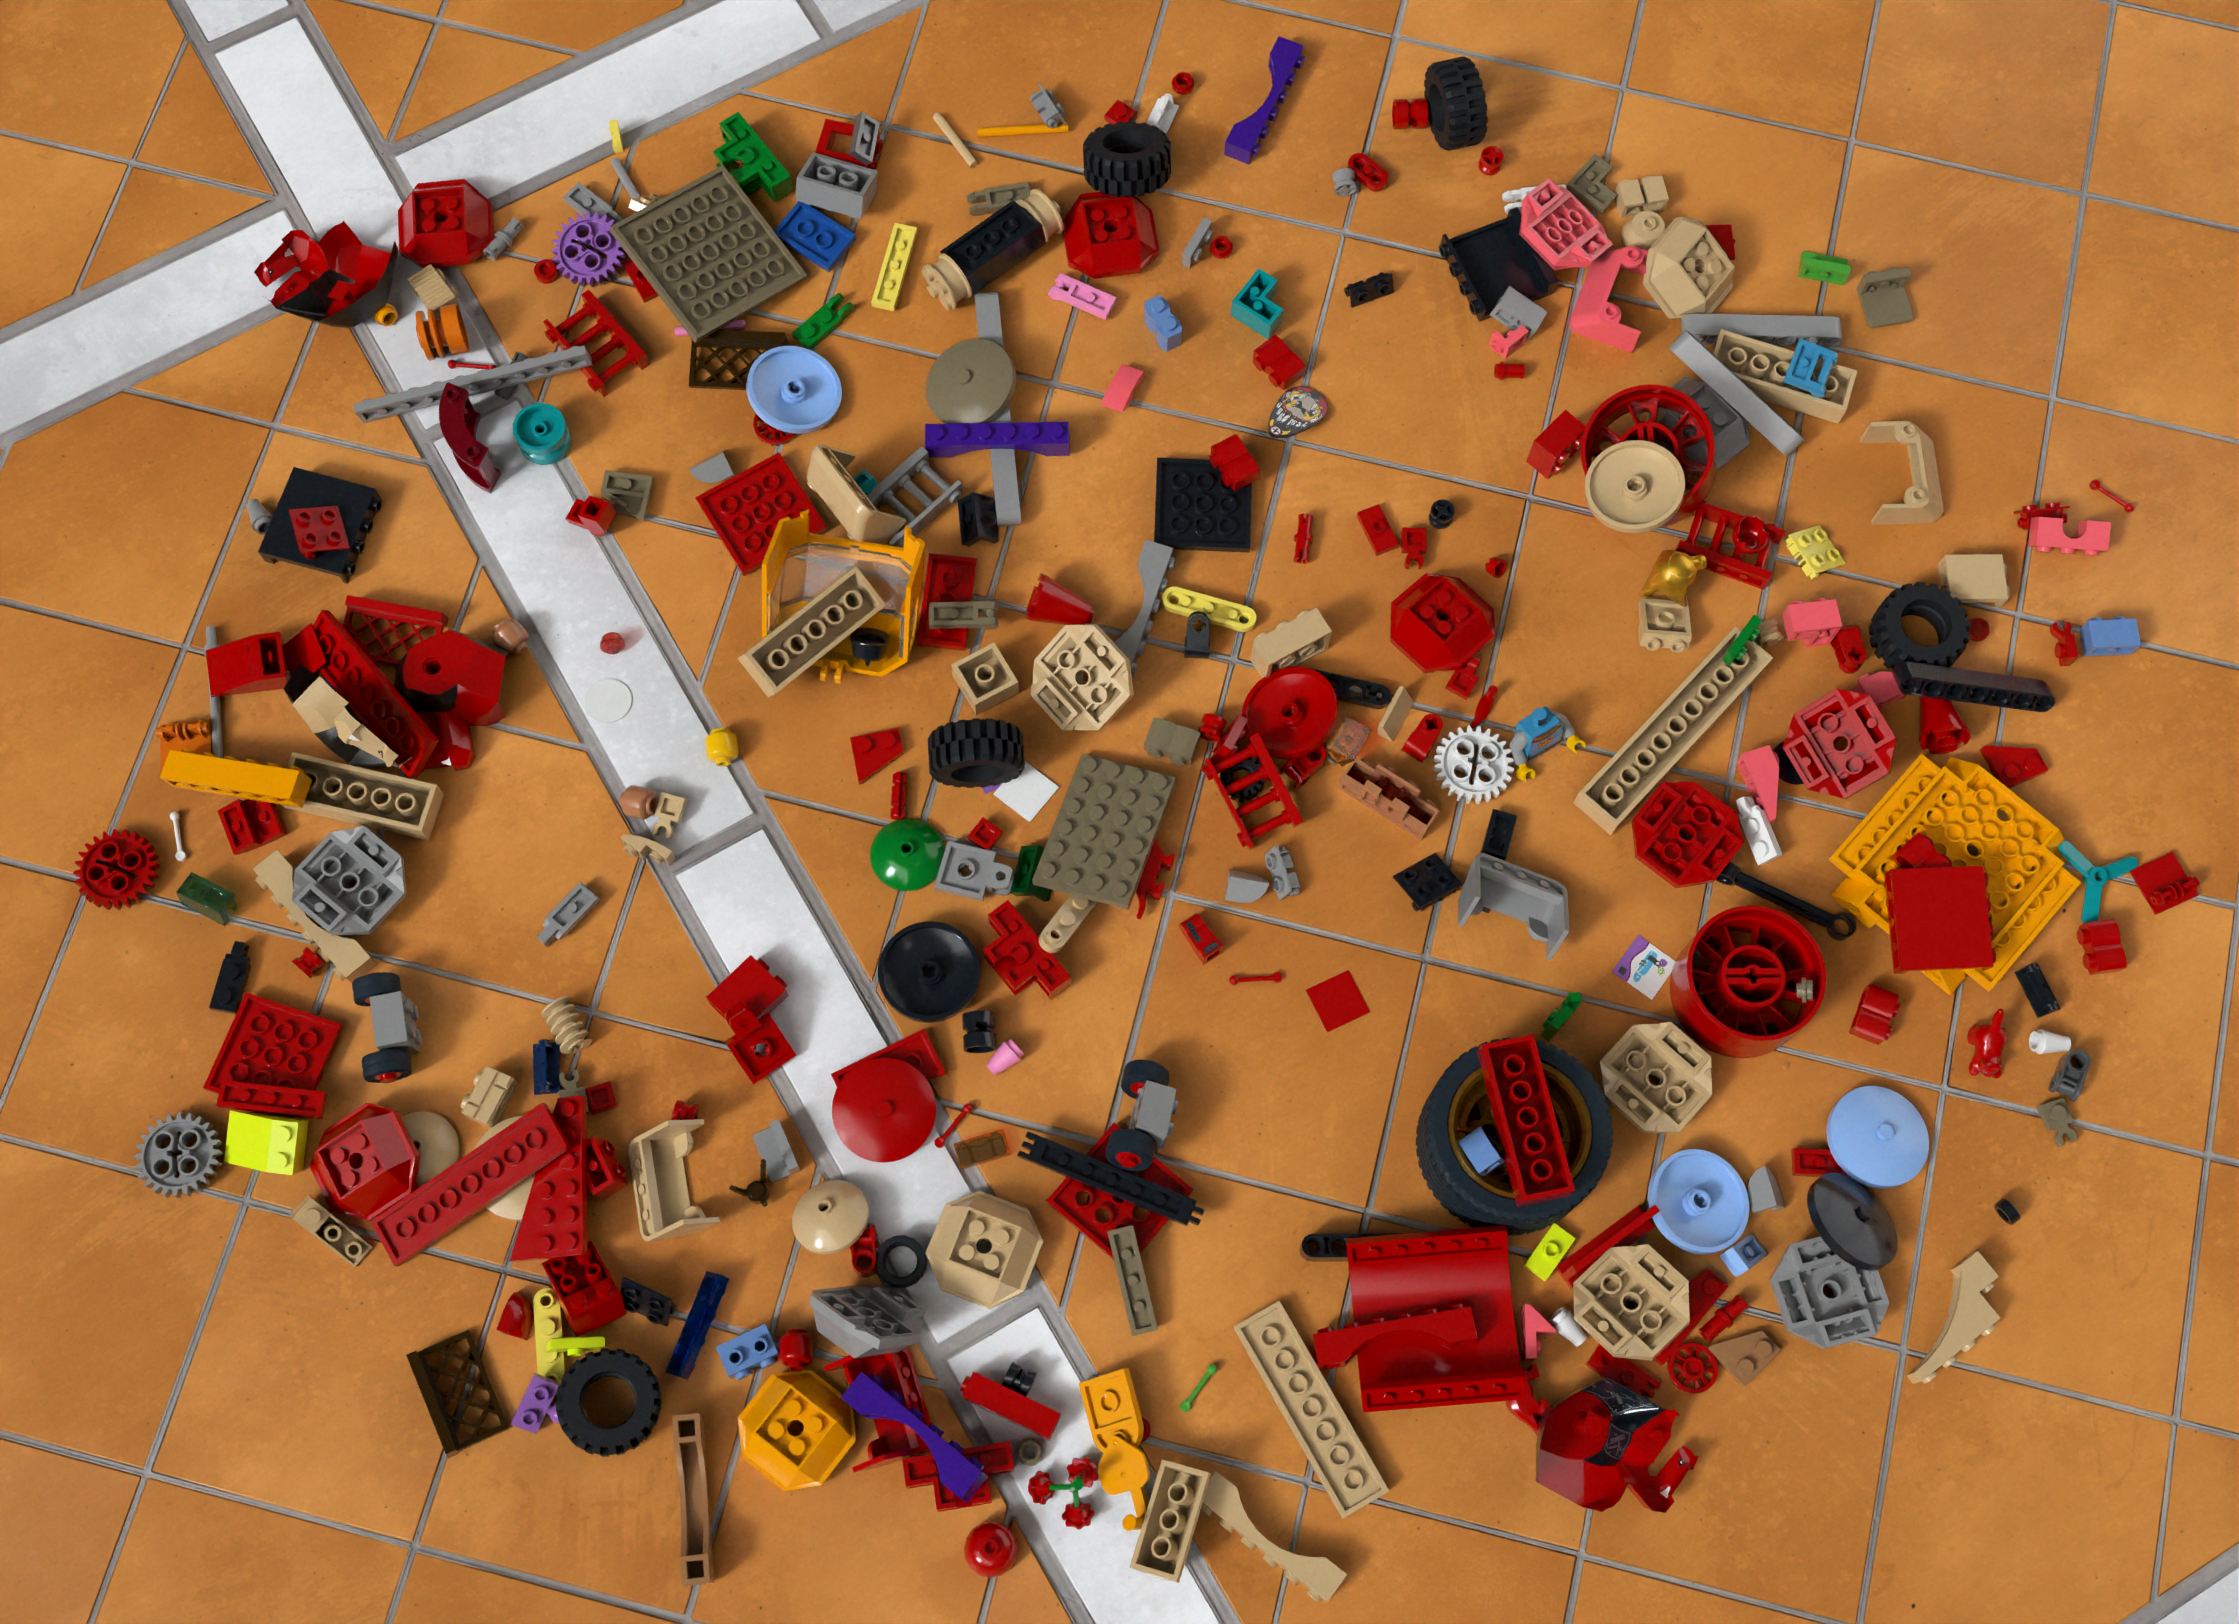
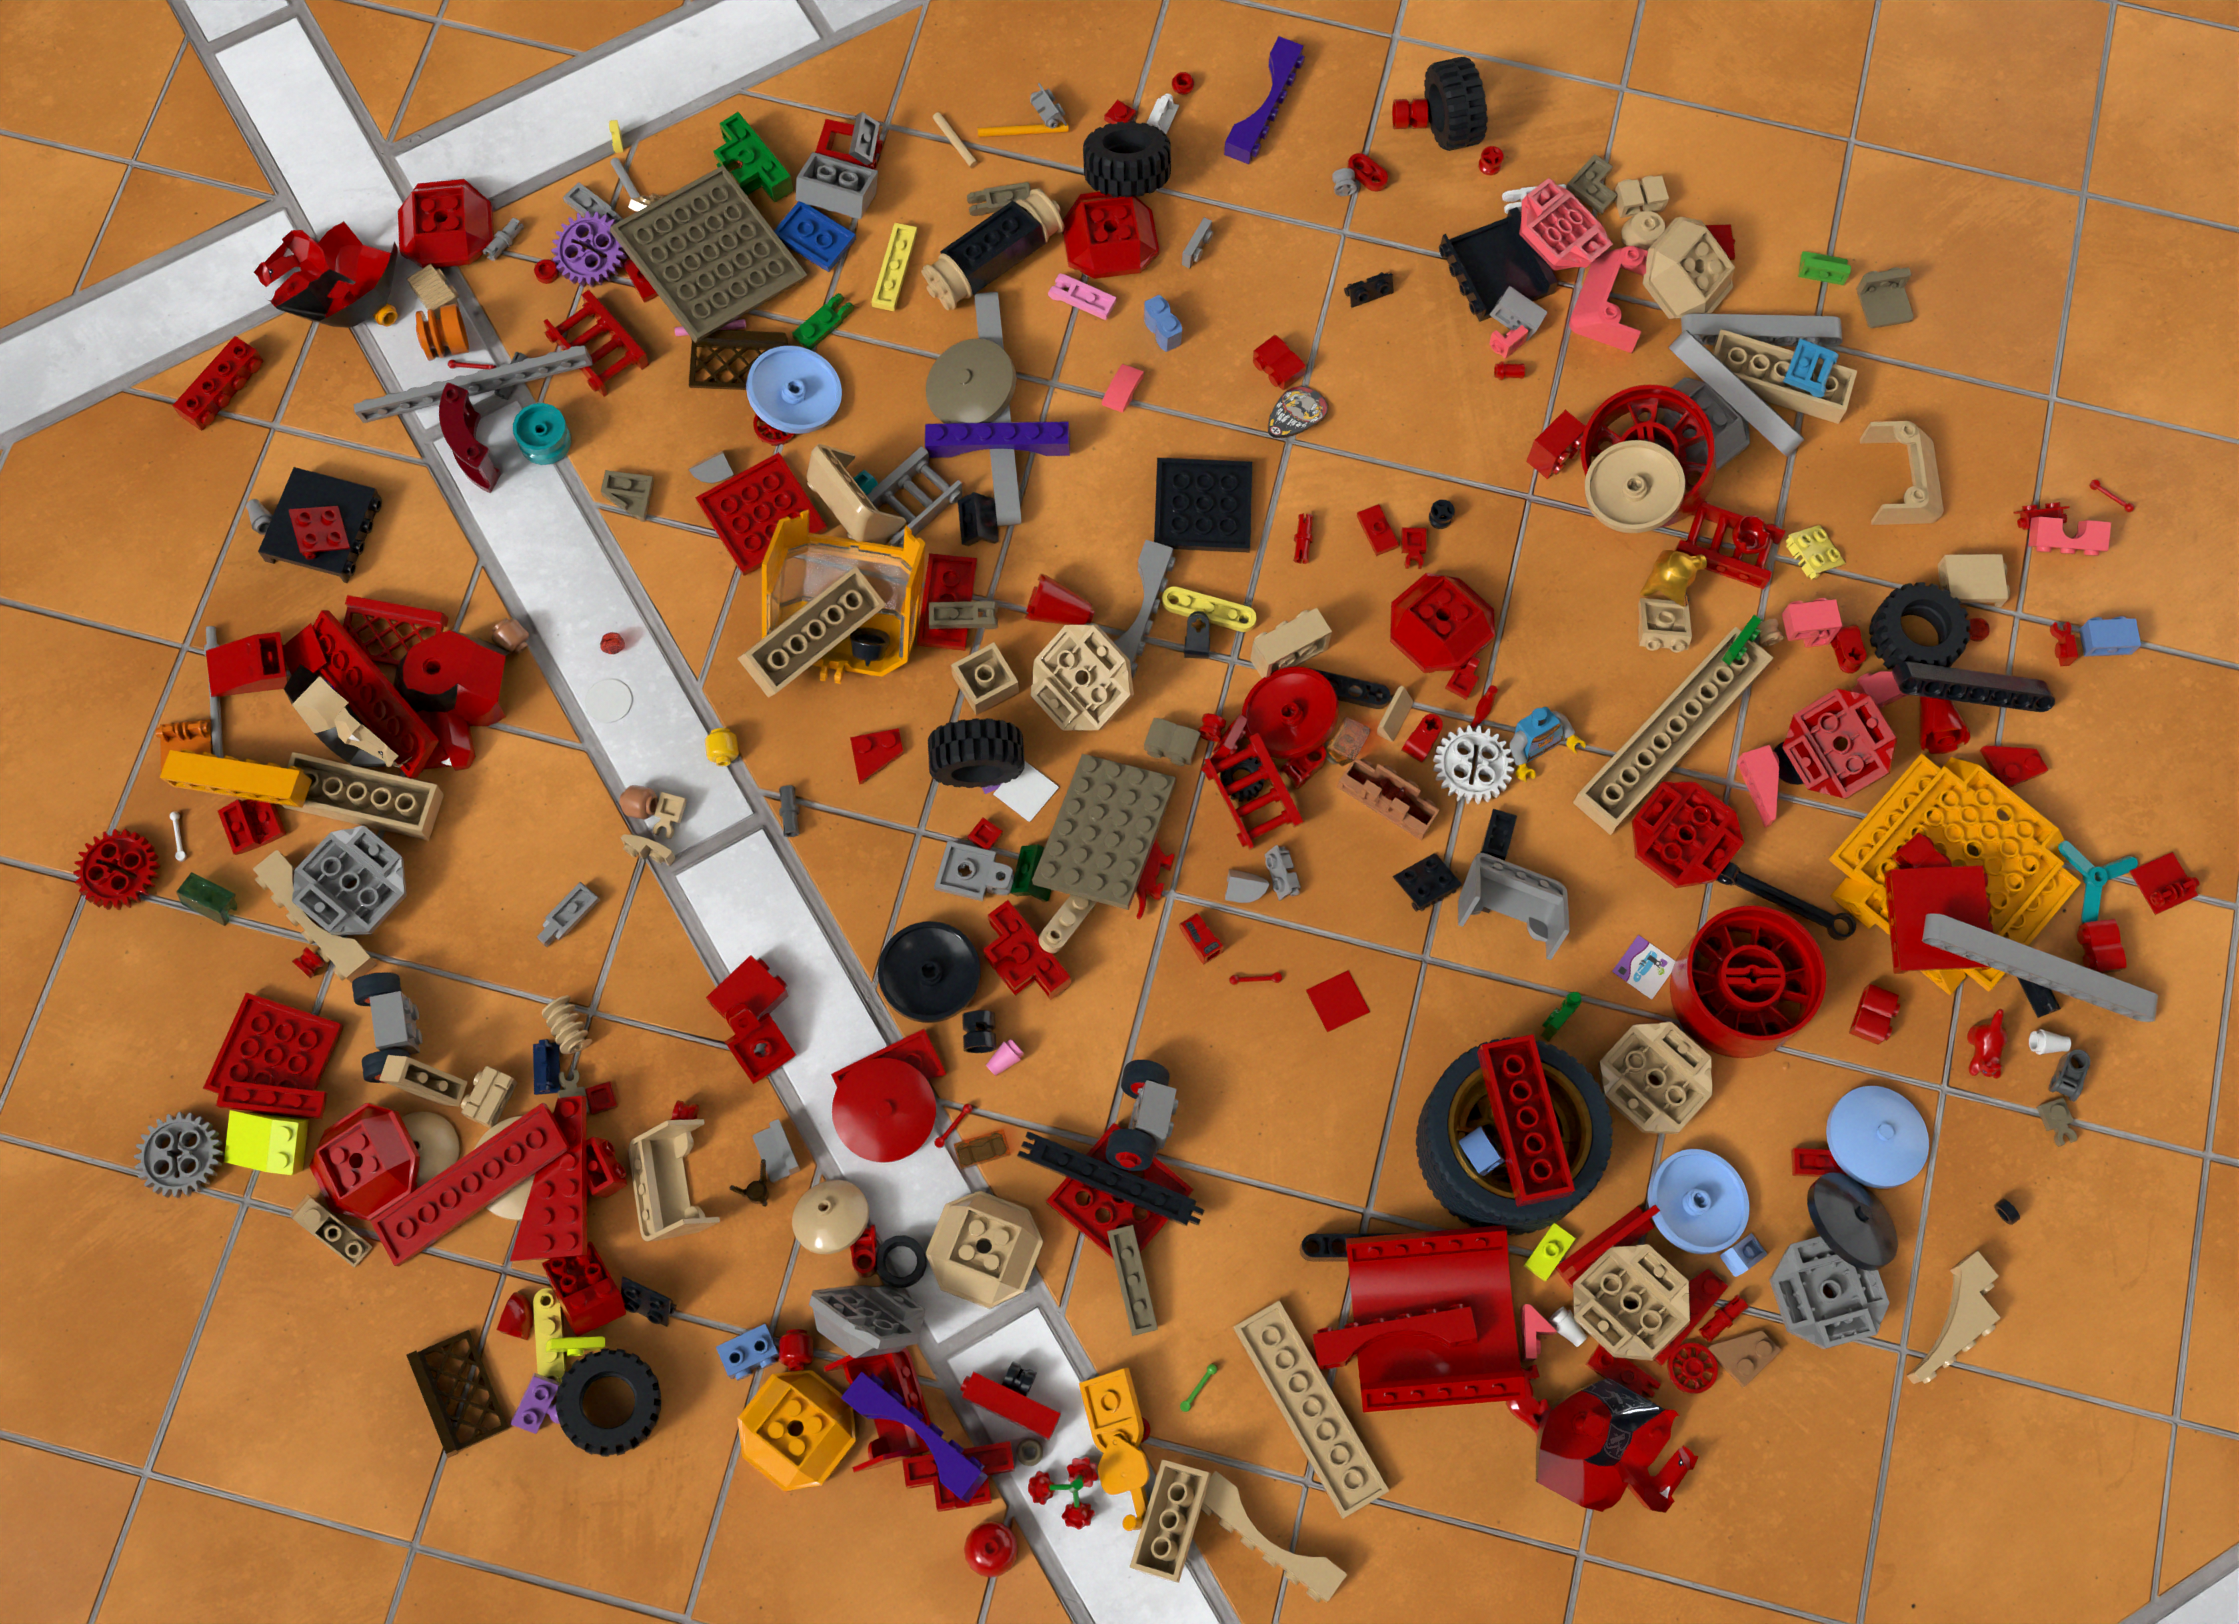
black hinge [209,941,251,1014] -> none
red brick [565,495,616,536] -> none
clear blue plate [665,1271,729,1380] -> none
medium nougat arch [672,1413,714,1586] -> none
green dish [870,819,945,892] -> none
red axle [890,772,908,820] -> none
red brick [1209,434,1260,491] -> none
red plate [1210,236,1233,259] -> none
teal brick [1230,268,1284,339] -> none
red hinge [1485,557,1507,578] -> none
white hinge [1736,796,1782,866] -> none
light grey brick [1747,1165,1786,1213] -> none
dark tan plate [1796,977,1814,1003] -> none
none -> red brick [172,336,264,431]
none -> tan brick [380,1055,467,1106]
none -> dark grey pin [779,785,800,837]
none -> light grey beam [1922,914,2158,1022]

